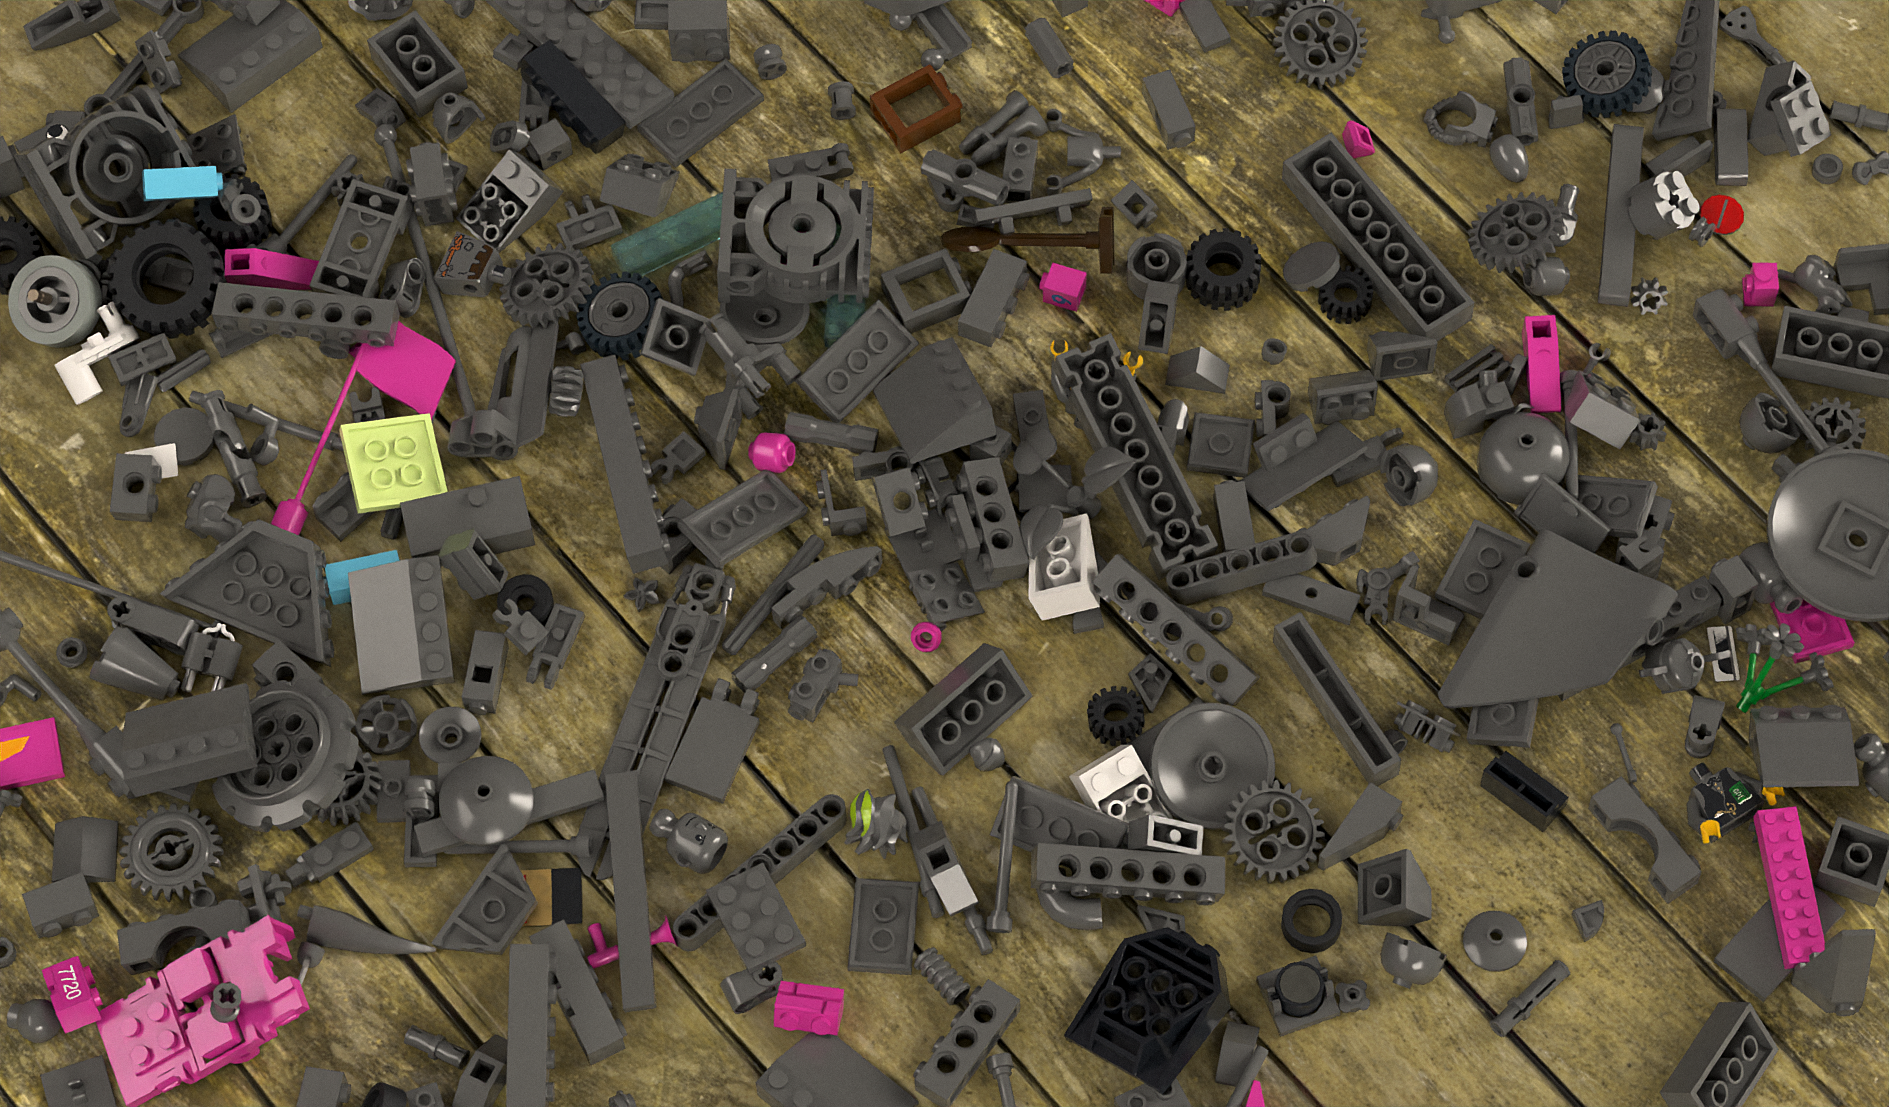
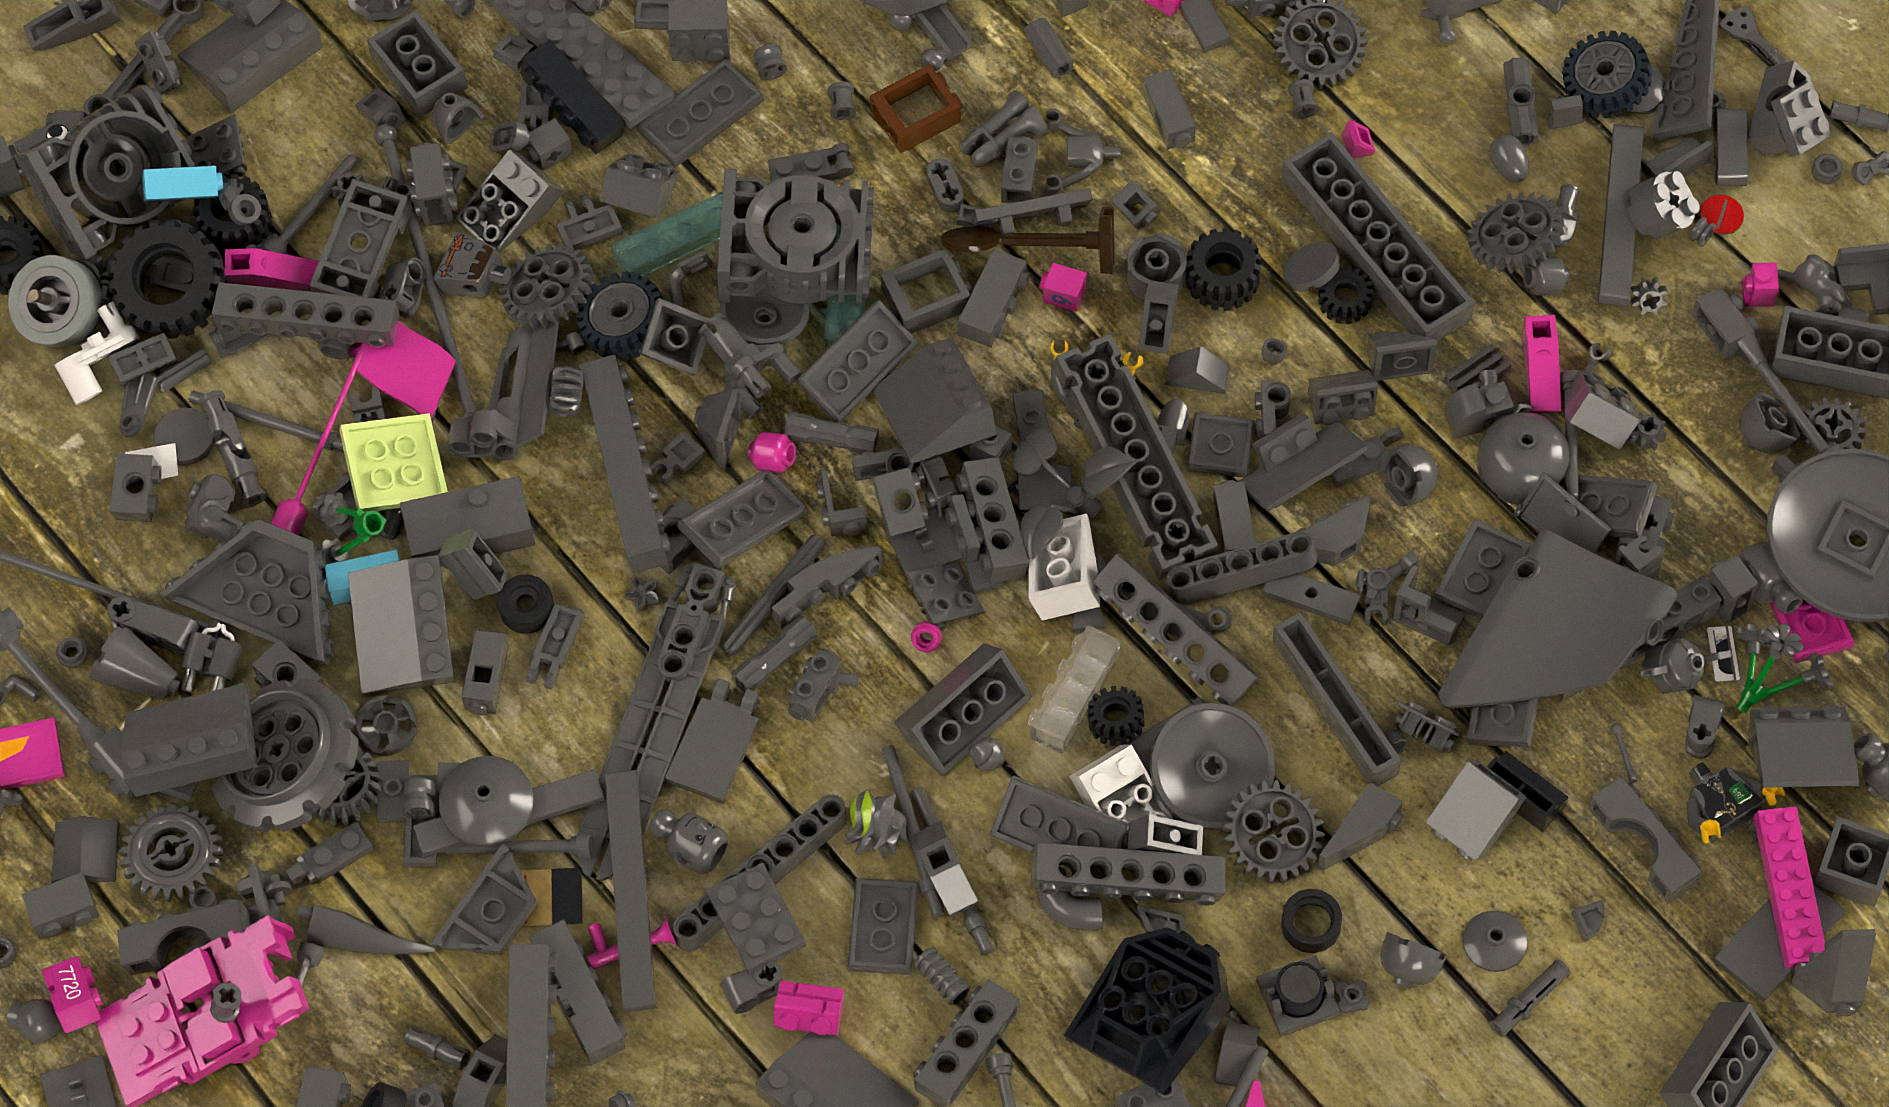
dark grey plate [245,404,279,466] -> none
dark grey dish [419,707,482,763] -> none
dark grey plate [492,599,549,656] -> none
dark grey piece [920,149,1010,206] -> none
dark grey piece [986,781,1018,933] -> none
dark grey piece [1128,653,1173,713] -> none
dark grey slope [1358,849,1432,927] -> none
dark grey piece [1423,91,1498,148] -> none
dark grey tile [1504,354,1527,395] -> none
none -> plant [320,492,386,564]
none -> clear brick [1027,625,1121,754]
none -> dark grey bush [1288,79,1319,118]
none -> brick [1426,759,1527,861]

